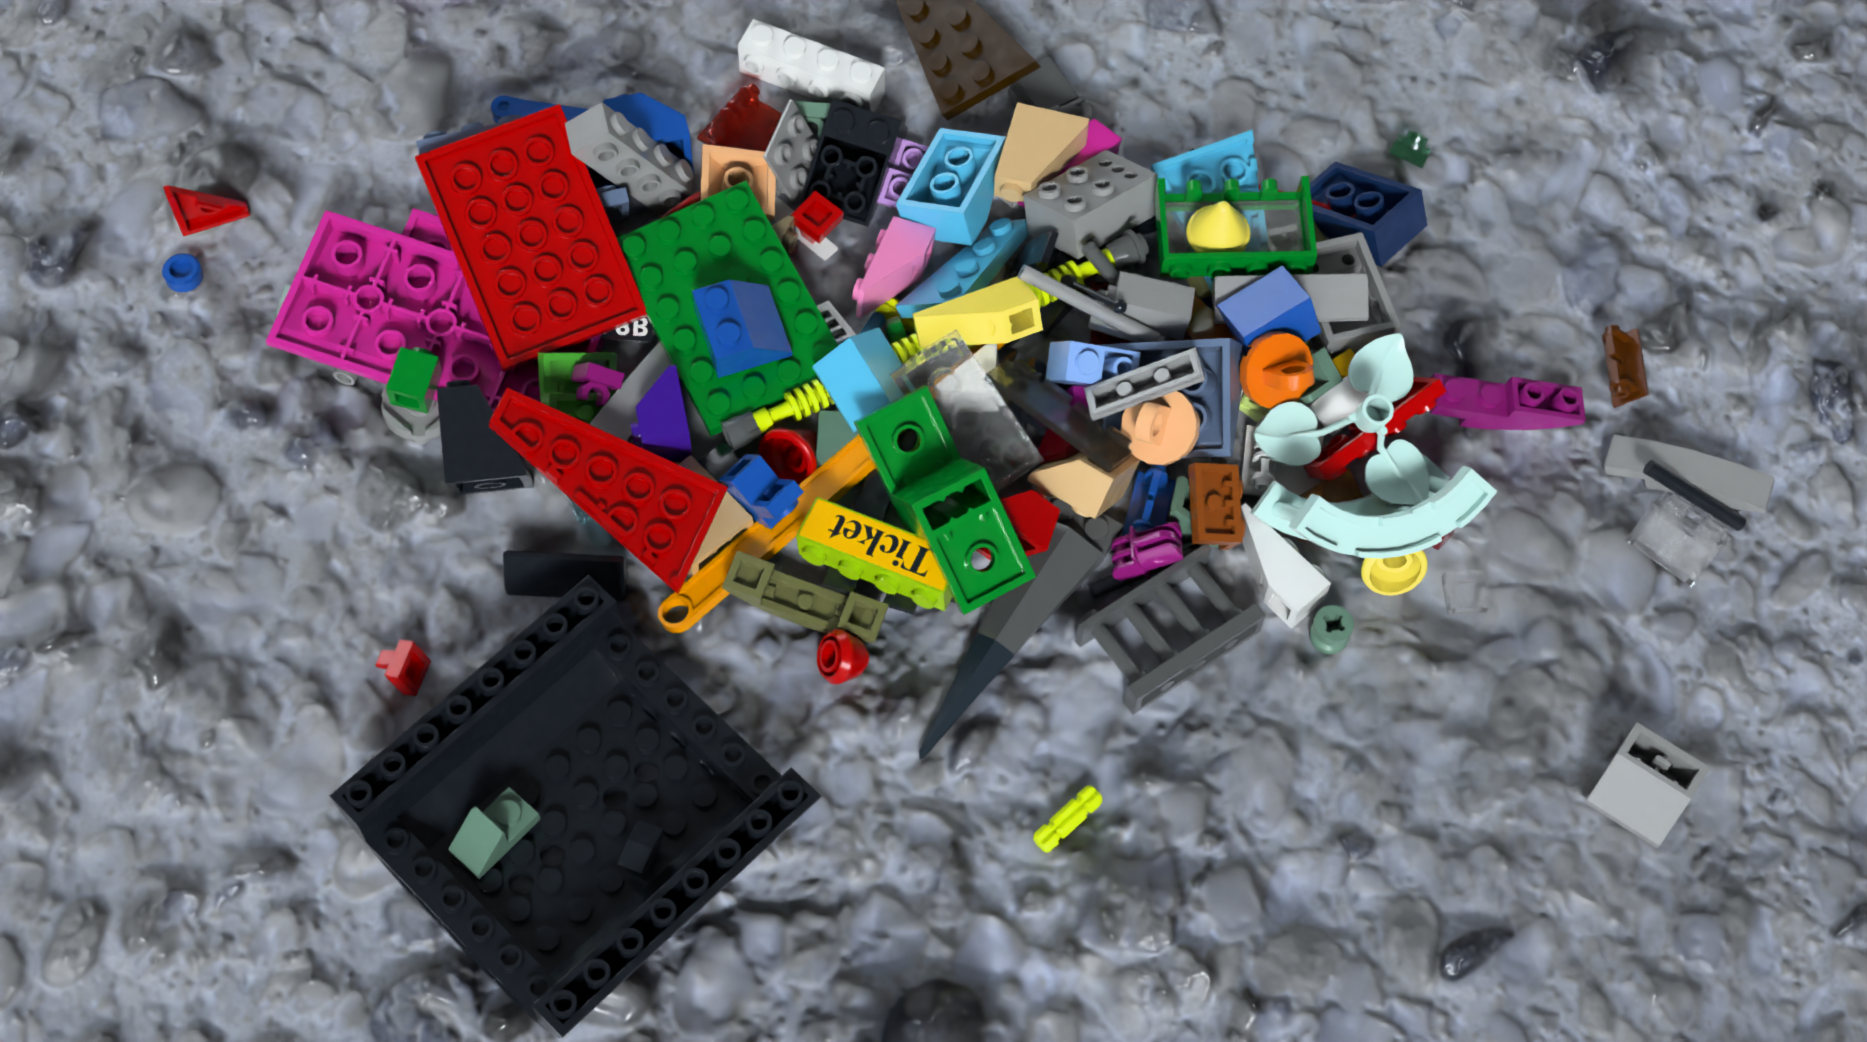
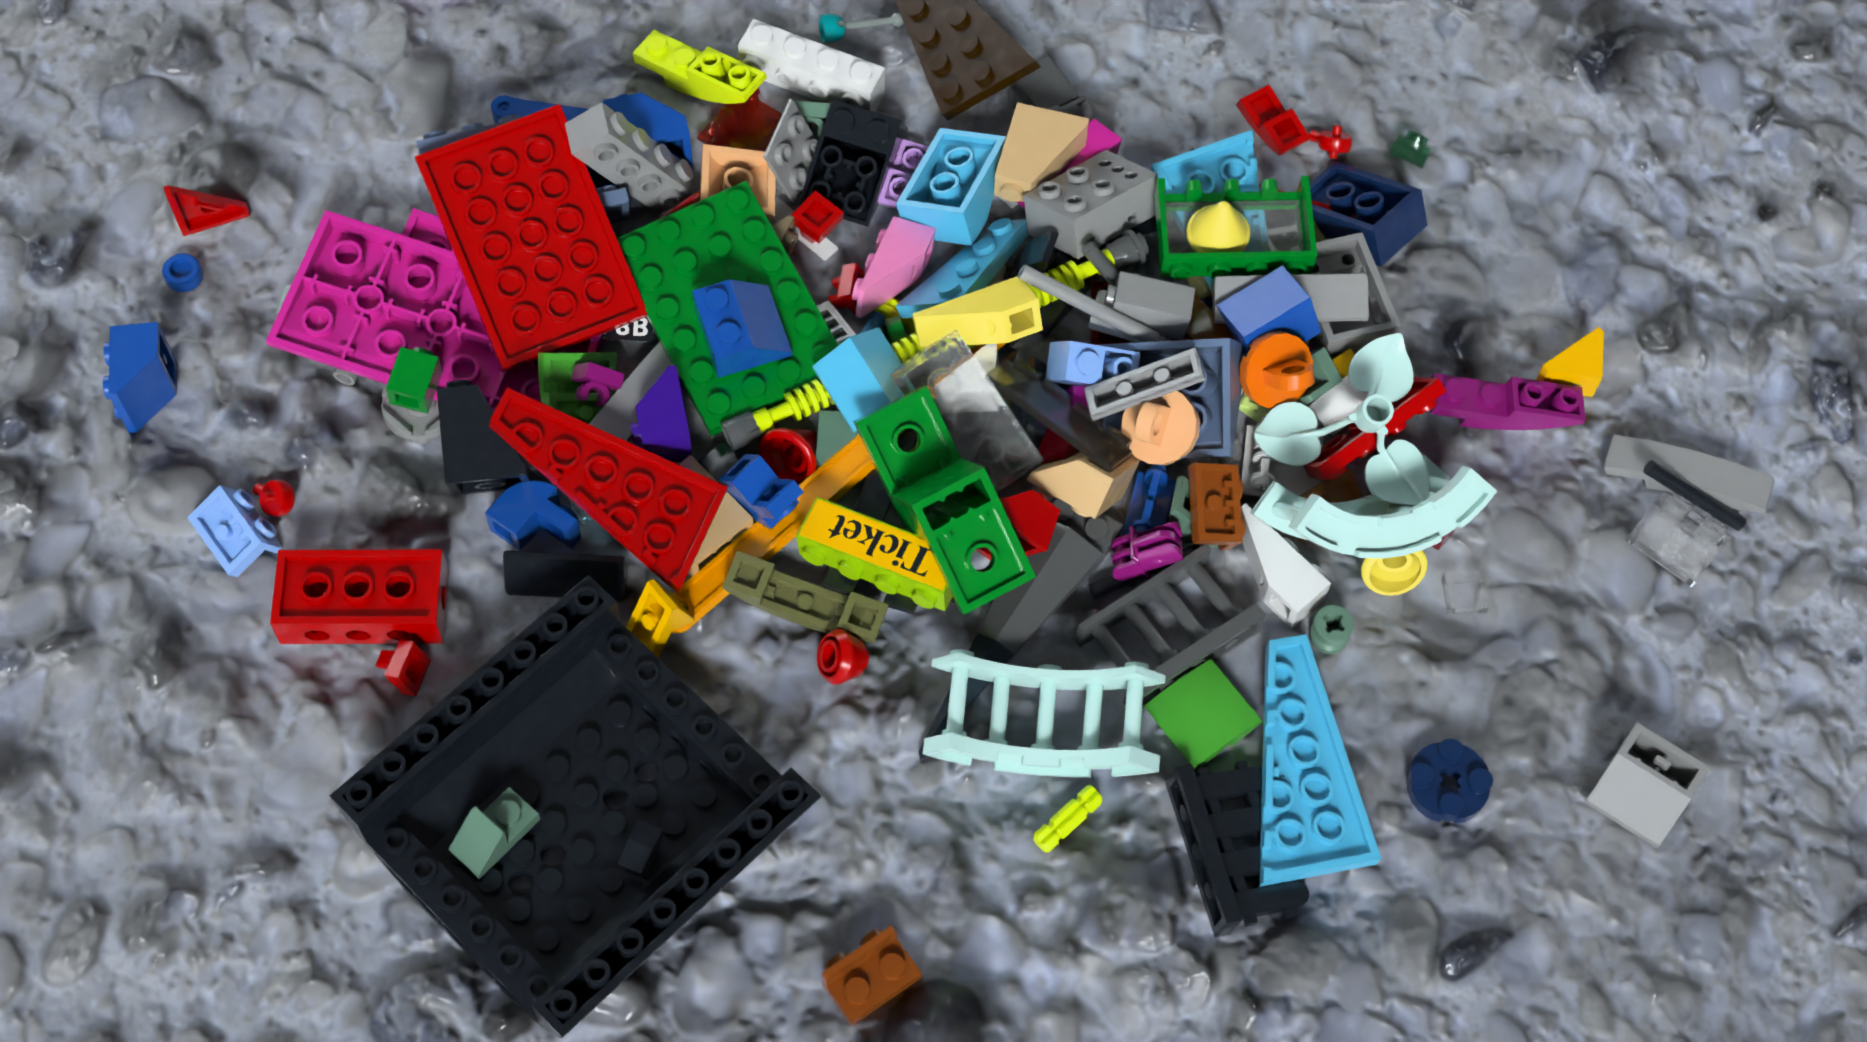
black hinge [1060,274,1127,314] -> none
reddish brown hinge [1602,325,1649,408] -> none
none -> blue slope [103,322,177,433]
none -> light blue bracket [187,485,283,577]
none -> red piece [253,479,295,517]
none -> red brick [270,549,449,644]
none -> blue brick [485,481,582,551]
none -> yellow slope [626,579,695,657]
none -> neon yellow slope [632,30,767,104]
none -> hinge [818,12,904,43]
none -> dark orange bracket [822,925,922,1026]
none -> red tile [828,262,869,316]
none -> light aqua fence [923,649,1166,778]
none -> bright green slope [1144,659,1263,771]
none -> black fence [1165,760,1310,938]
none -> red slope [1236,85,1311,156]
none -> medium azure wing [1259,634,1382,887]
none -> red piece [1309,125,1353,159]
none -> dark blue plate [1407,738,1493,824]
none -> yellow slope [1536,327,1604,397]

